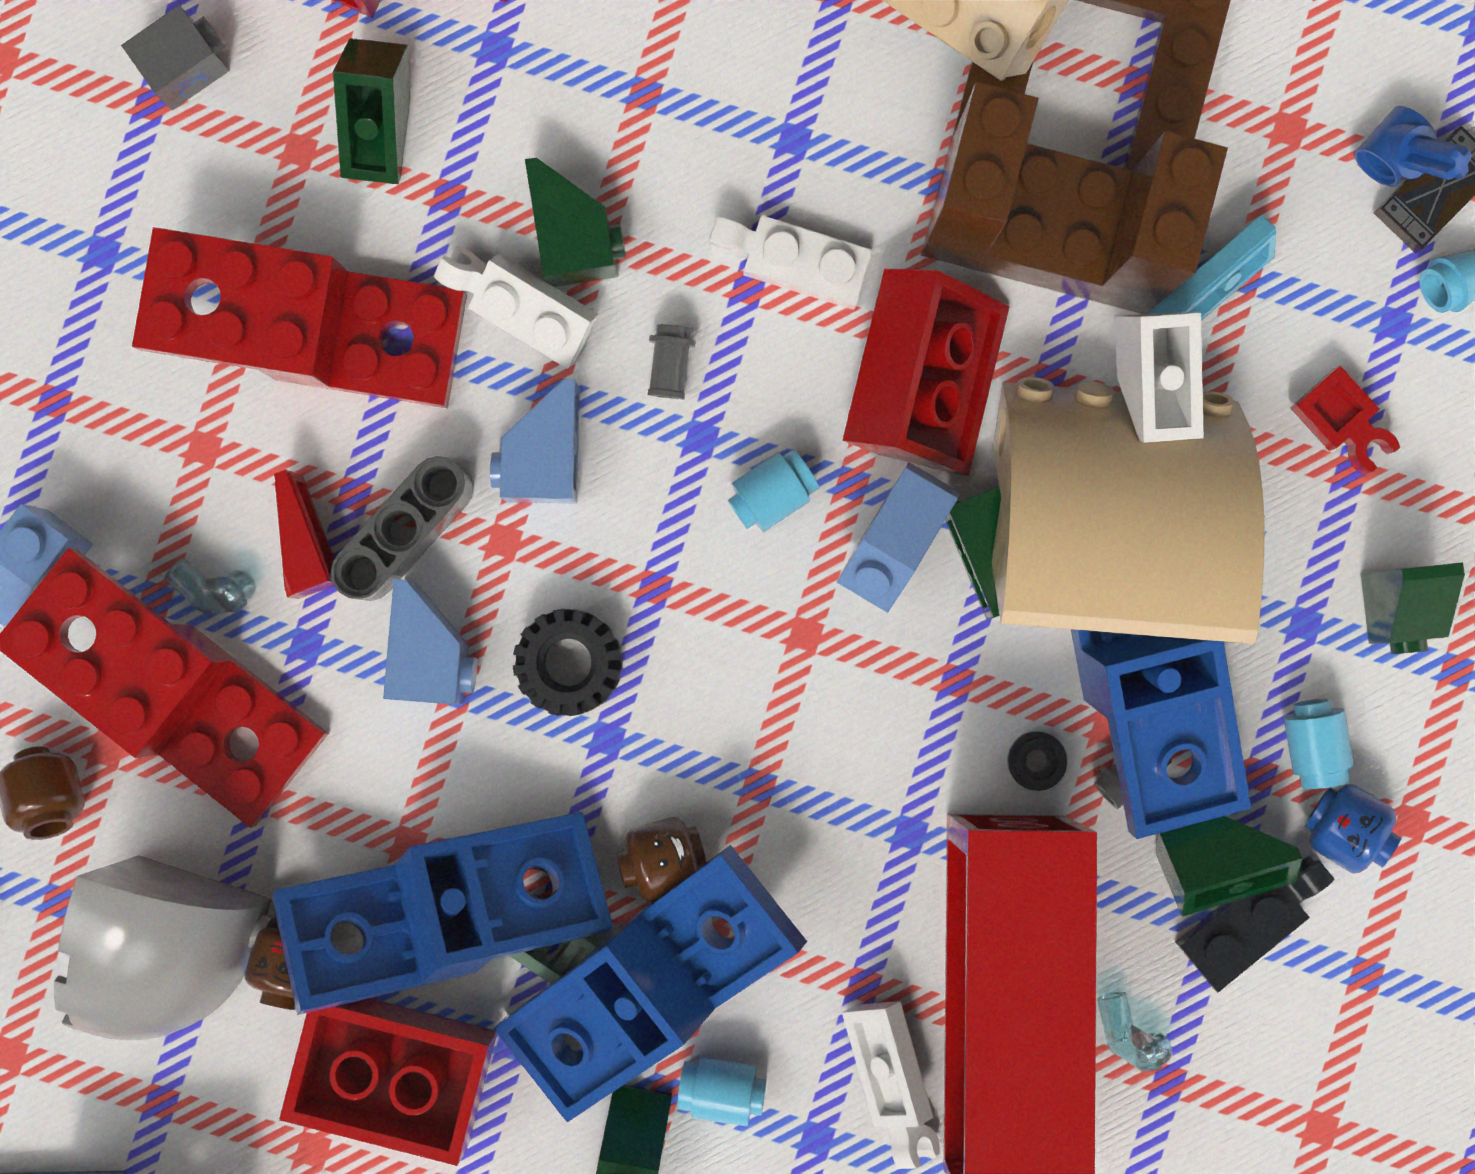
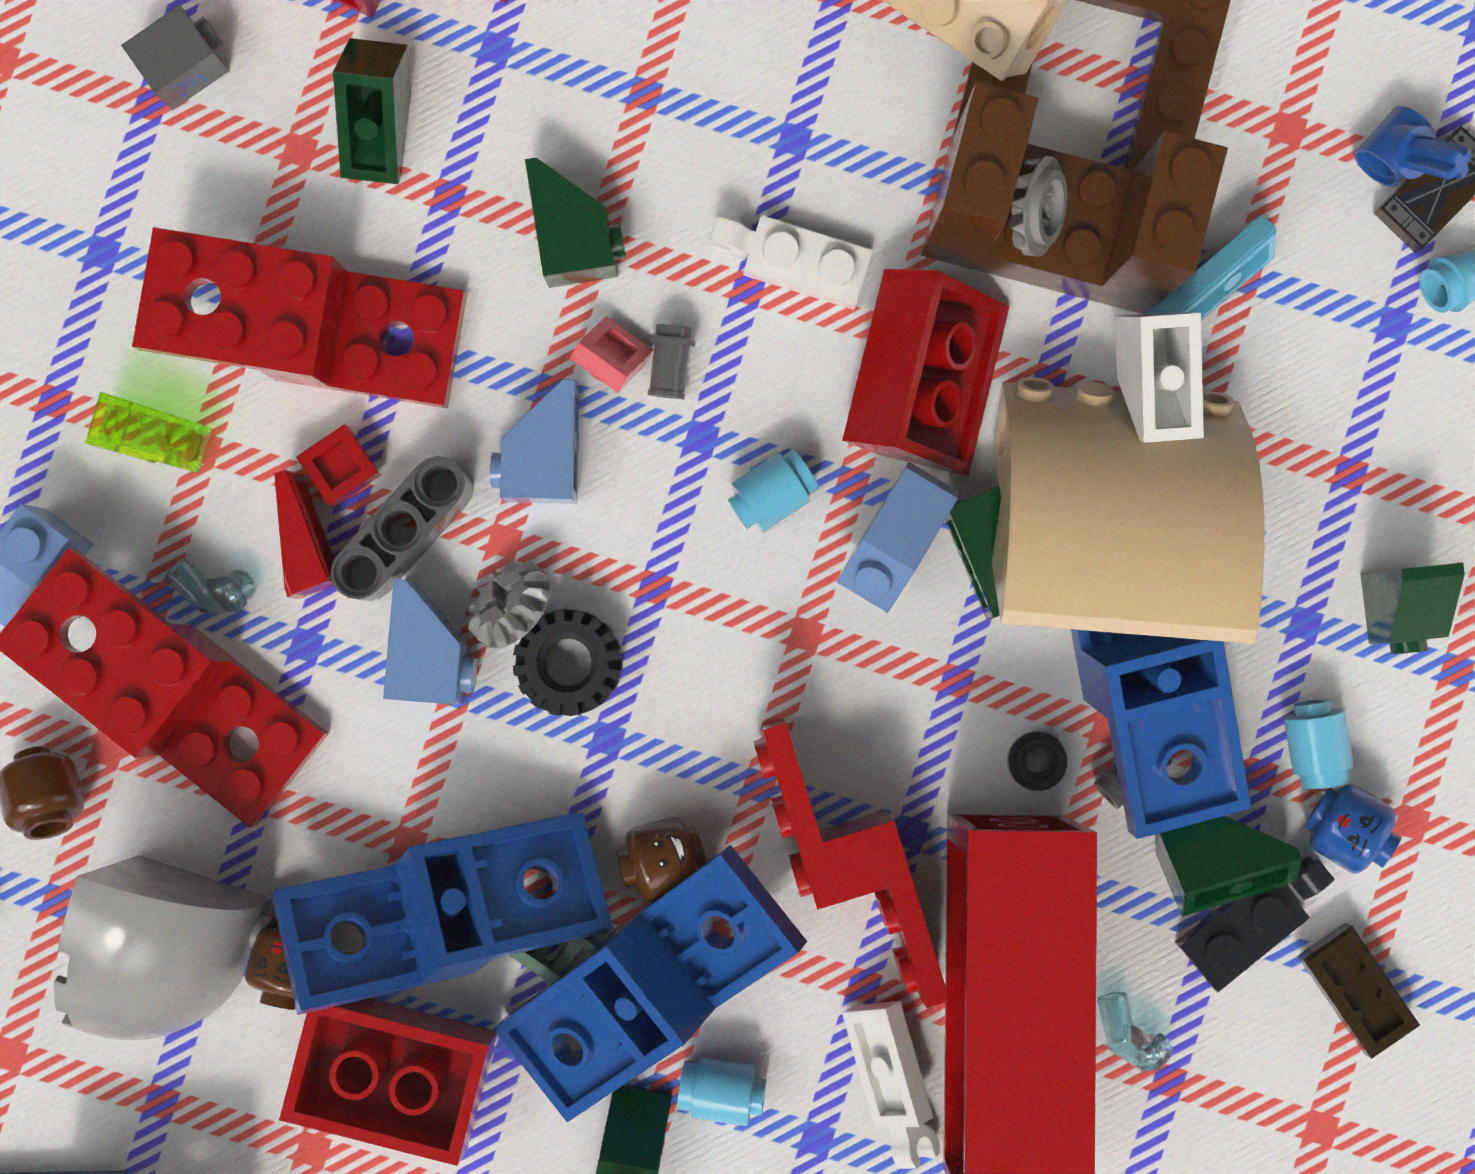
white plate [434,246,599,369] -> none
red plate [1290,366,1400,474] -> none
none -> clear neon green leg [85,392,212,474]
none -> red plate [296,424,382,508]
none -> light grey gear [467,560,551,648]
none -> coral plate [570,316,653,393]
none -> red bracket [753,719,950,1008]
none -> light grey gear [1008,155,1067,257]
none -> dark brown plate [1297,923,1420,1059]

